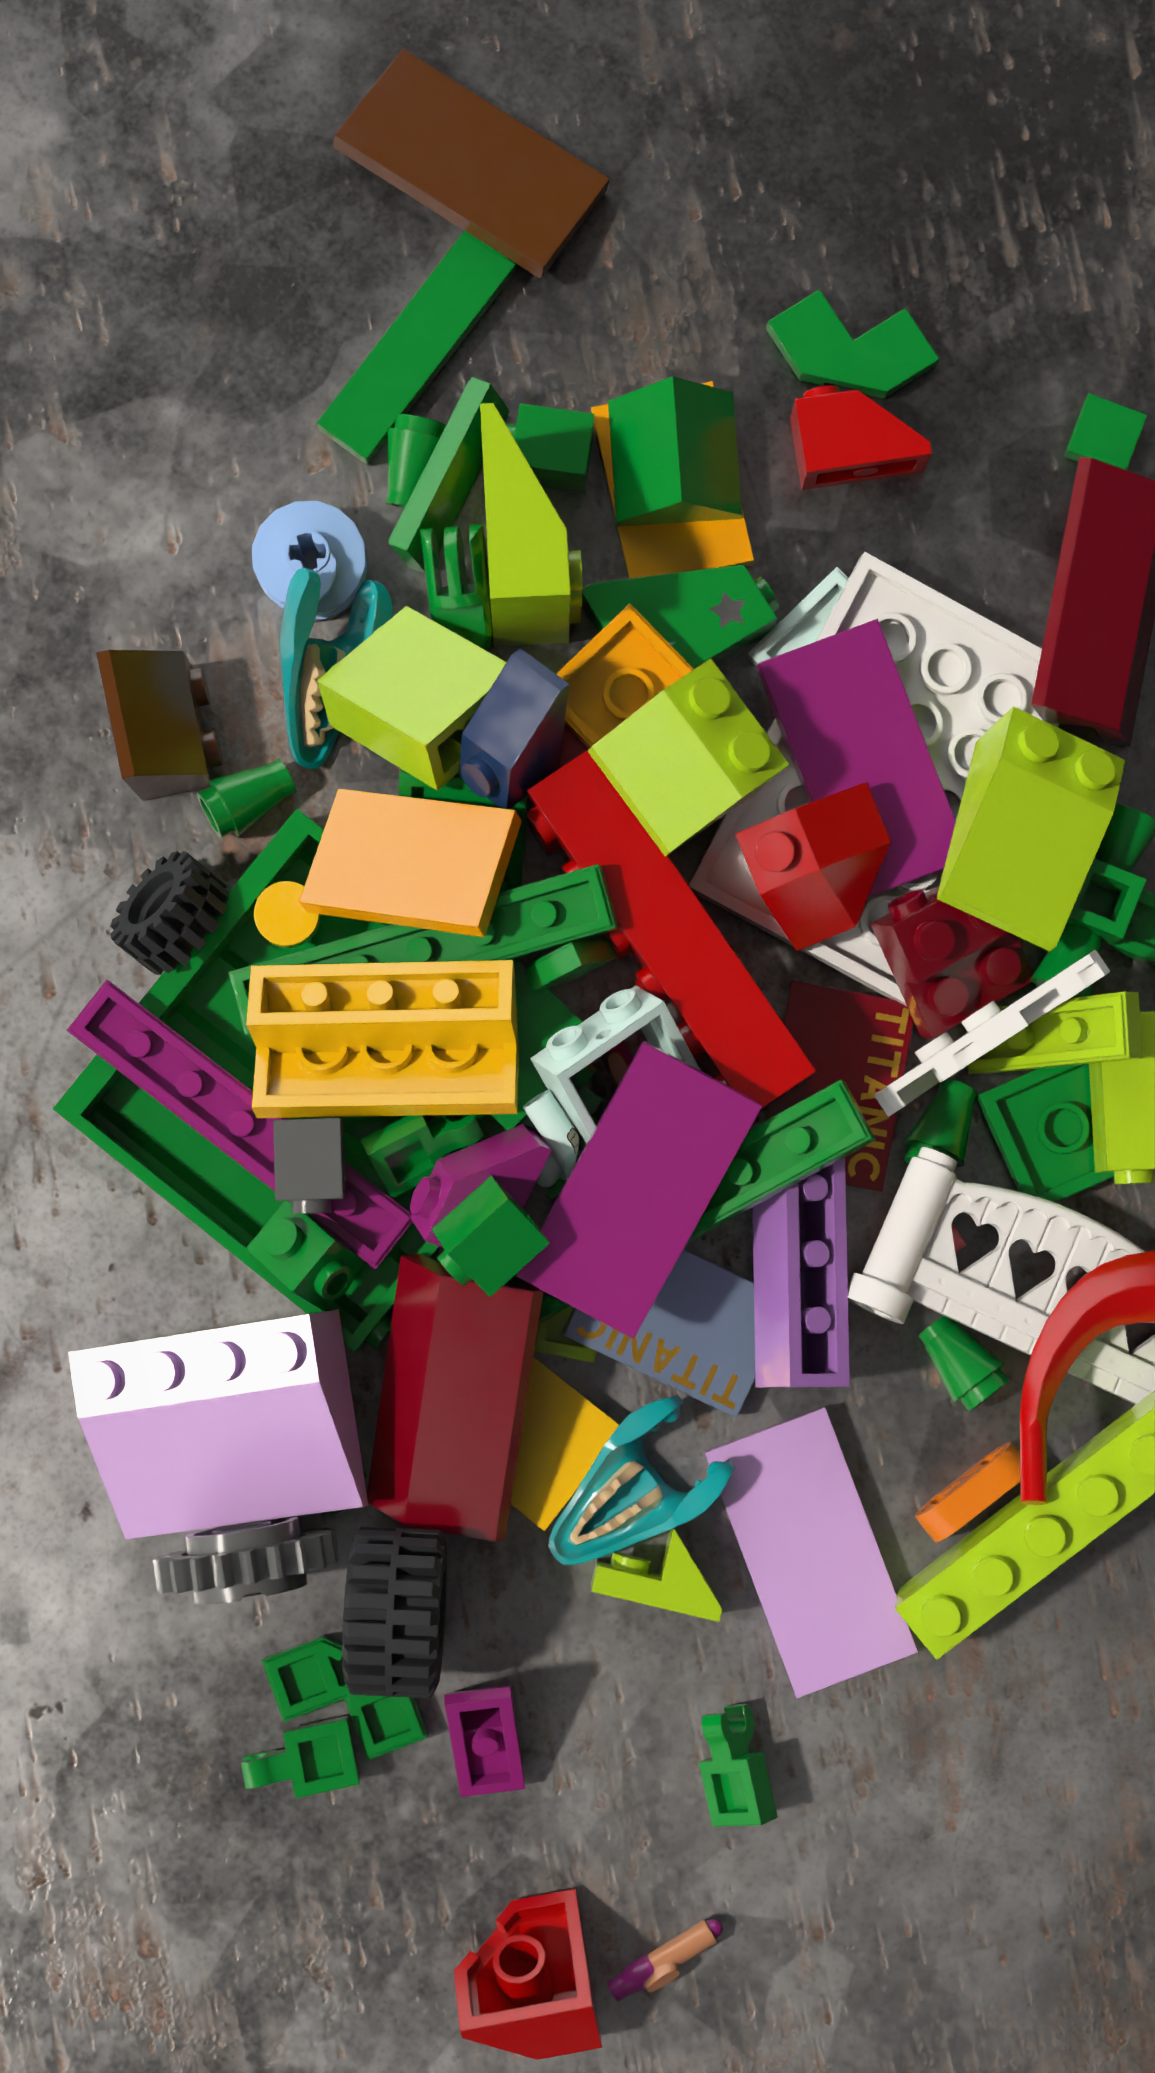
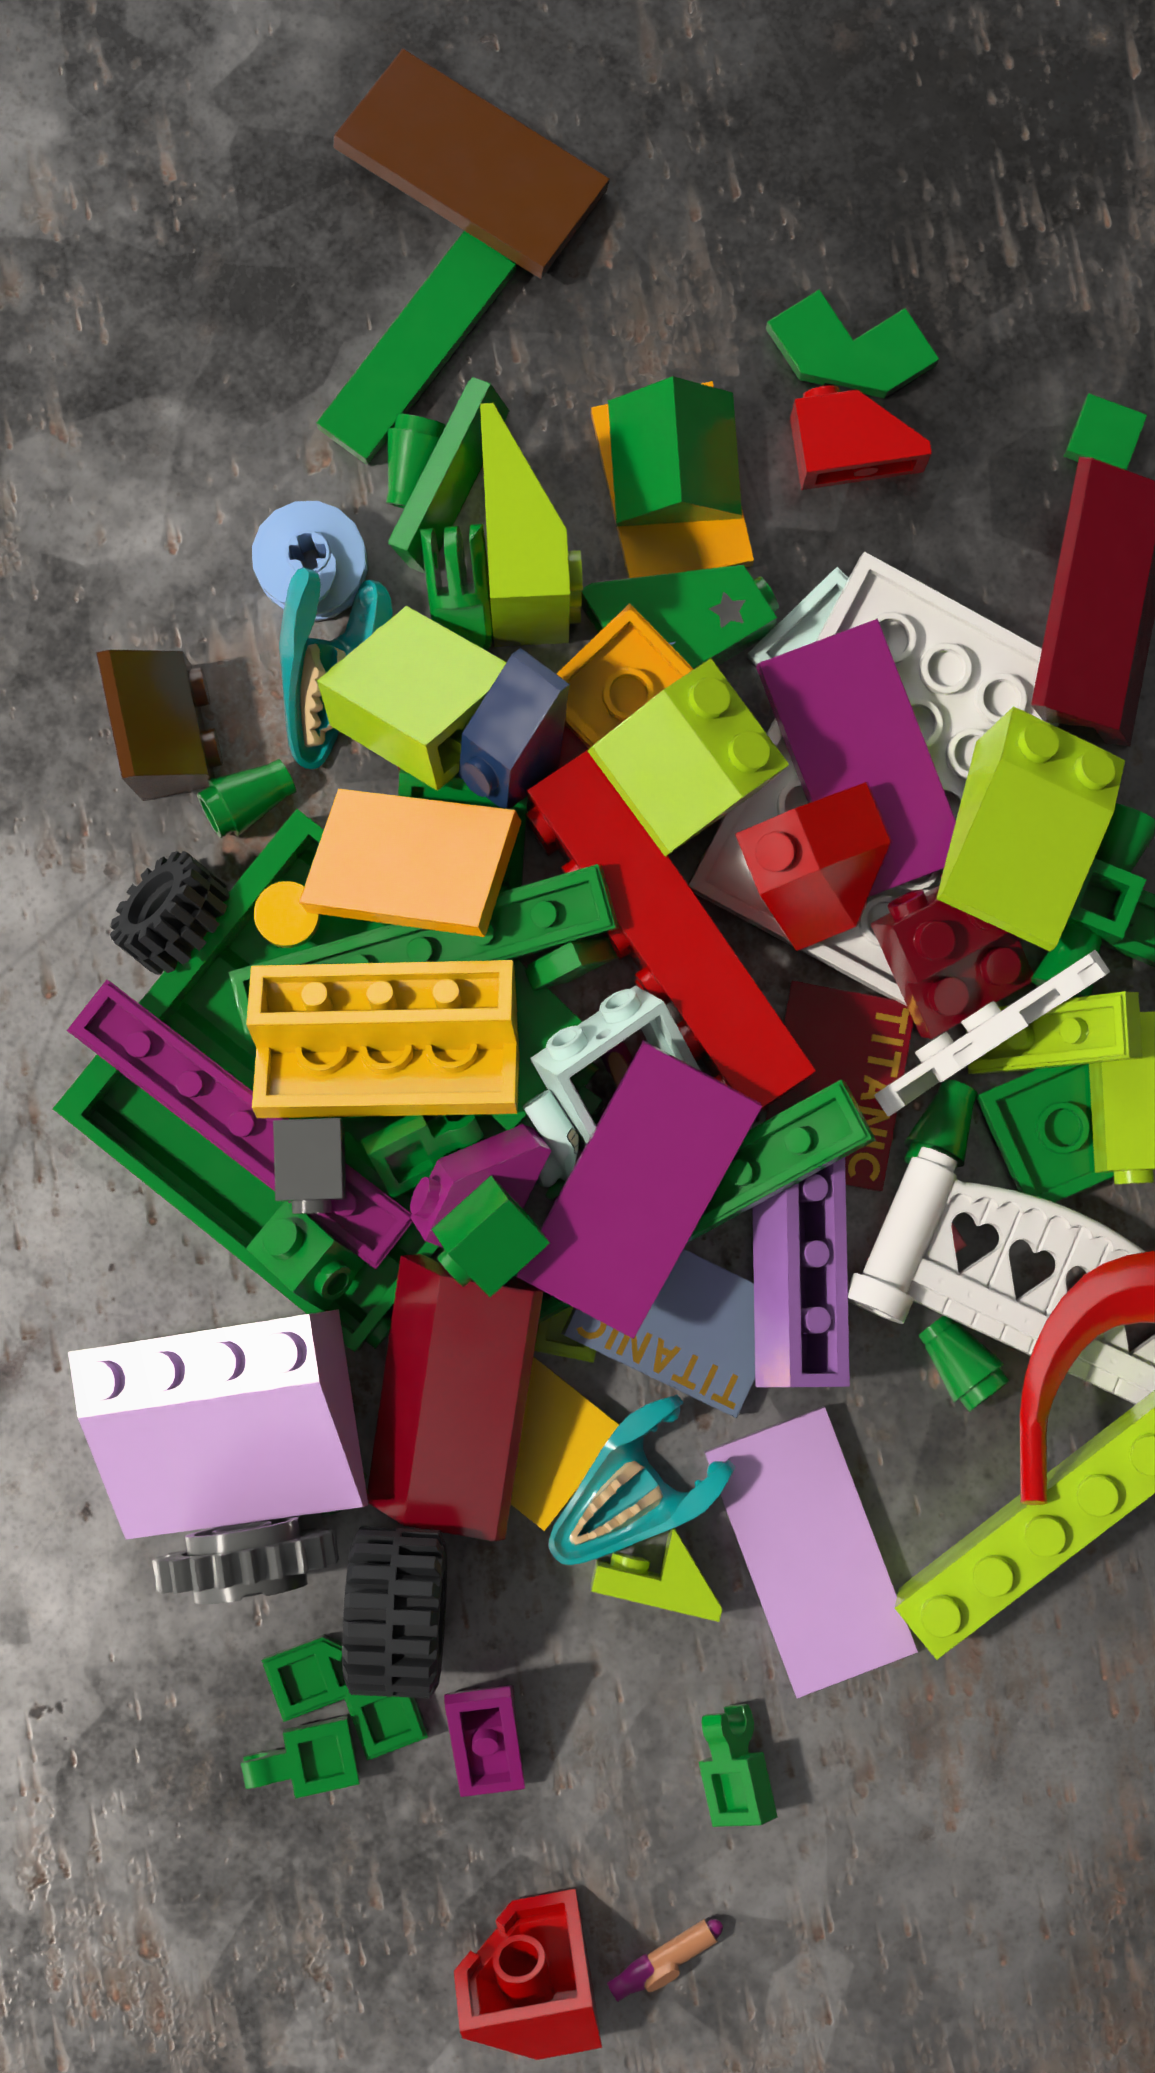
green brick [505,403,595,493] -> none
orange beam [915,1441,1020,1543] -> none

